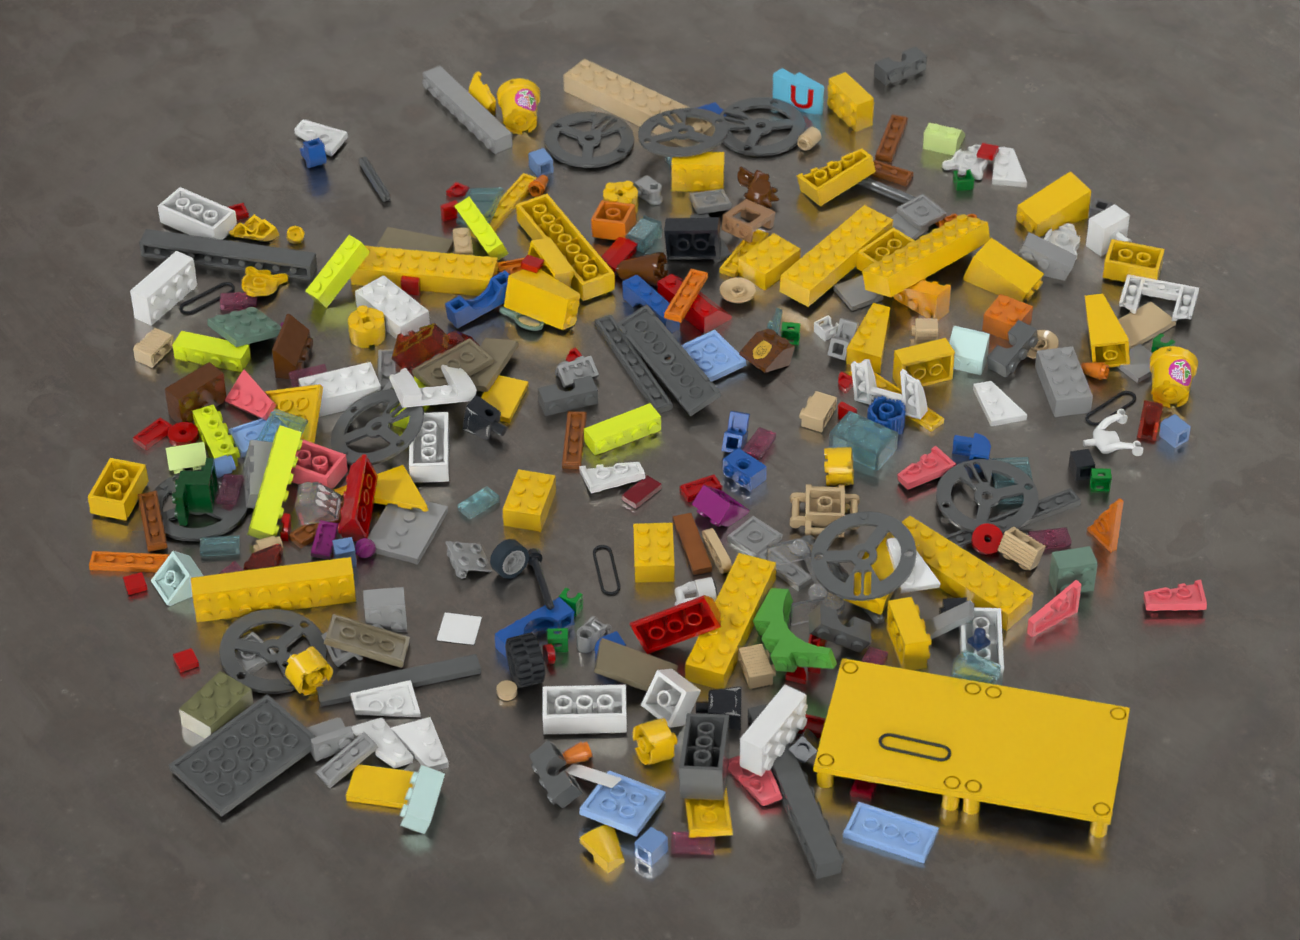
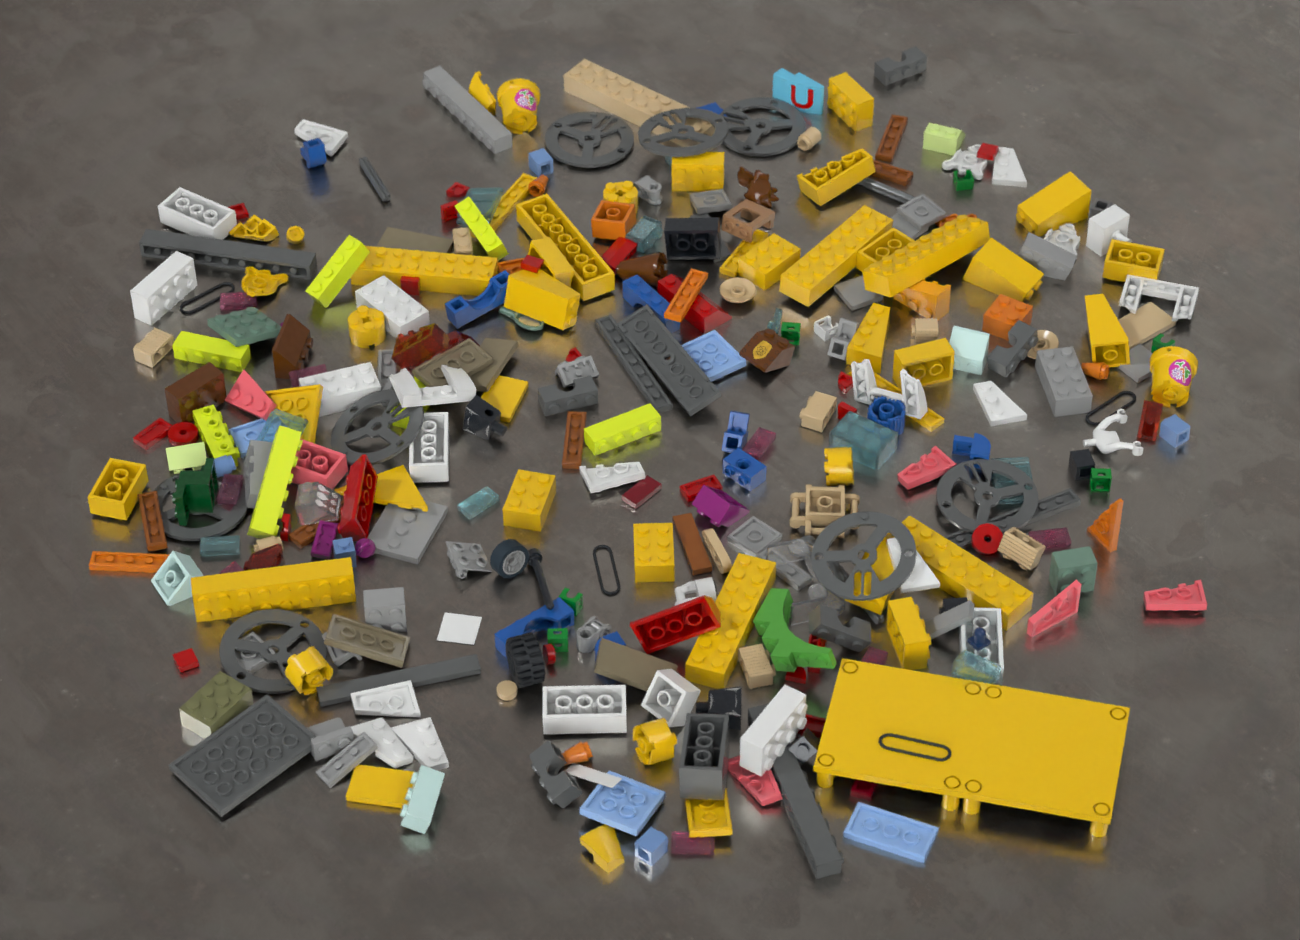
red tile [123,572,147,595] -> none

